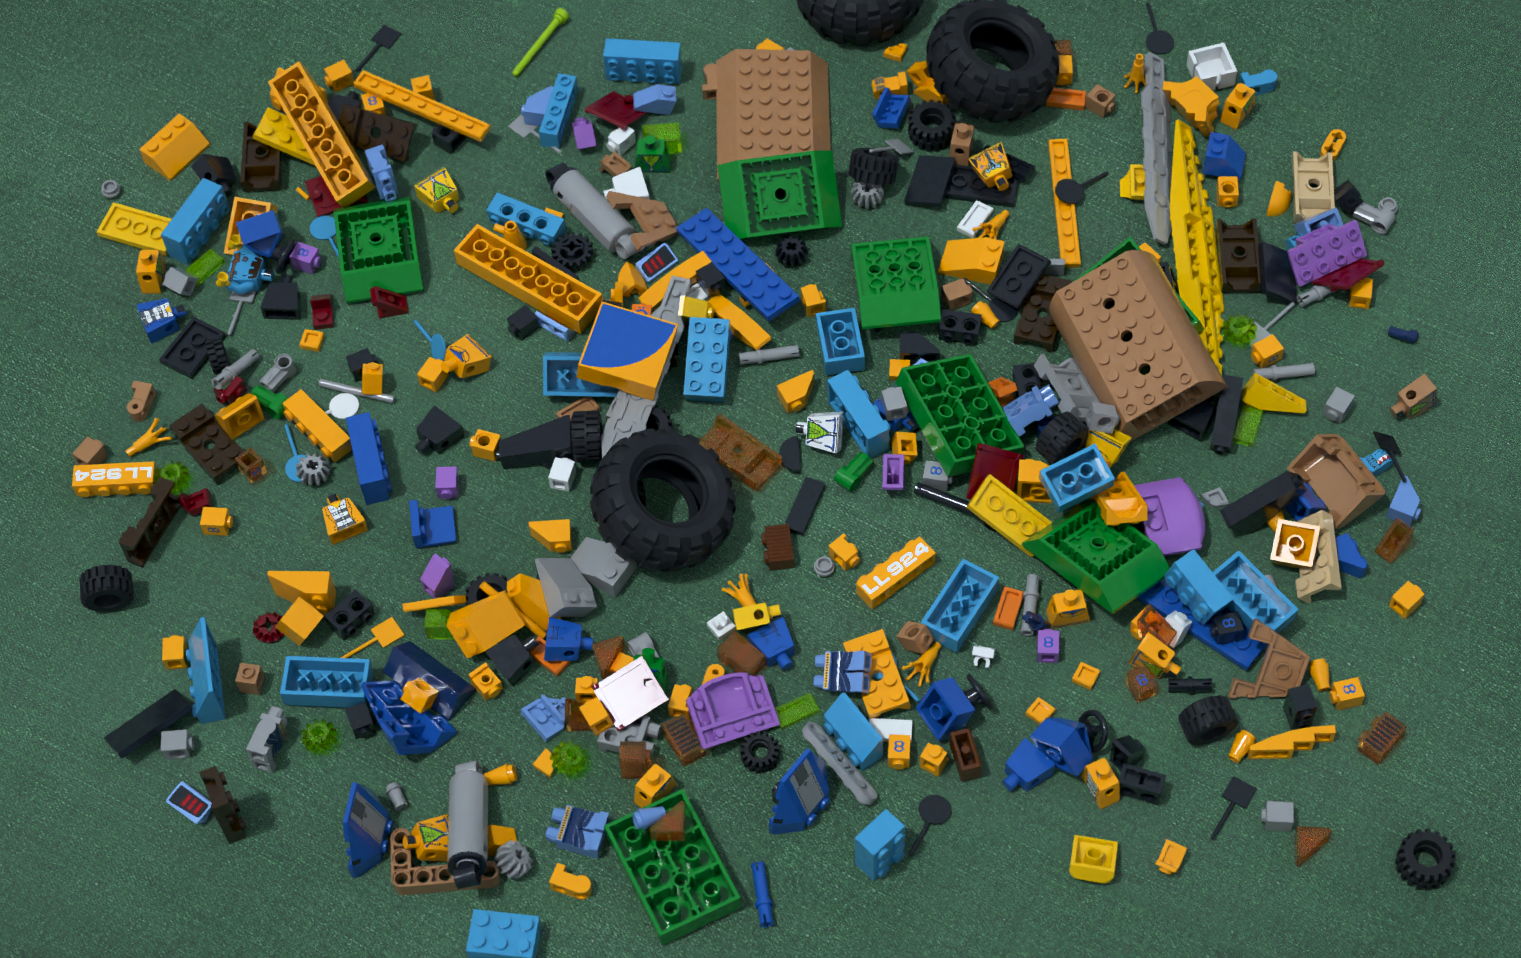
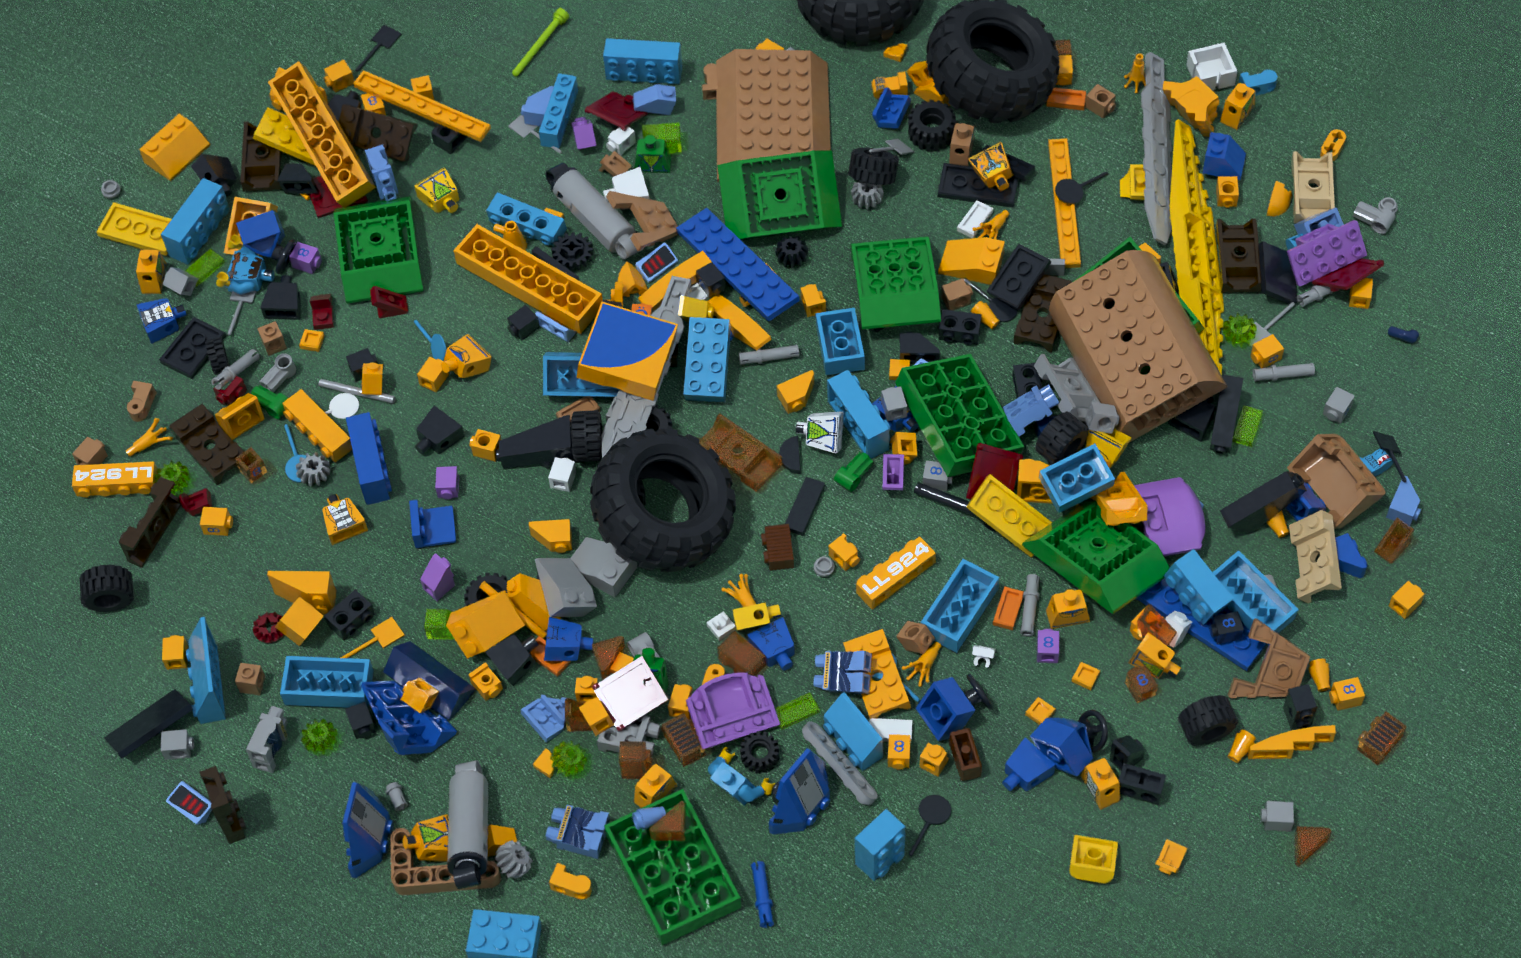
dark azure piece [310,216,339,258] -> none
light orange tile [402,595,466,612] -> none
light orange cone [484,763,517,785] -> none
black tile [904,155,957,207] -> none
orange slope [988,377,1017,407] -> none
dark blue axle [1022,611,1051,631] -> none
black piece [1146,3,1174,55] -> none
black pin [1168,677,1212,693] -> none
light grey tile [1201,487,1230,508] -> none
black piece [1210,776,1257,840] -> none
yellow slope [1241,373,1307,413] -> none
light orange slope [1270,519,1321,568] -> none
black brick [1334,179,1364,213] -> none
medium nougat torso [1390,374,1437,419] -> none
black tyre [1395,829,1456,891] -> none
none -> medium nougat brick [257,321,287,356]
none -> black slope [278,164,319,194]
none -> dark azure torso [708,747,776,806]

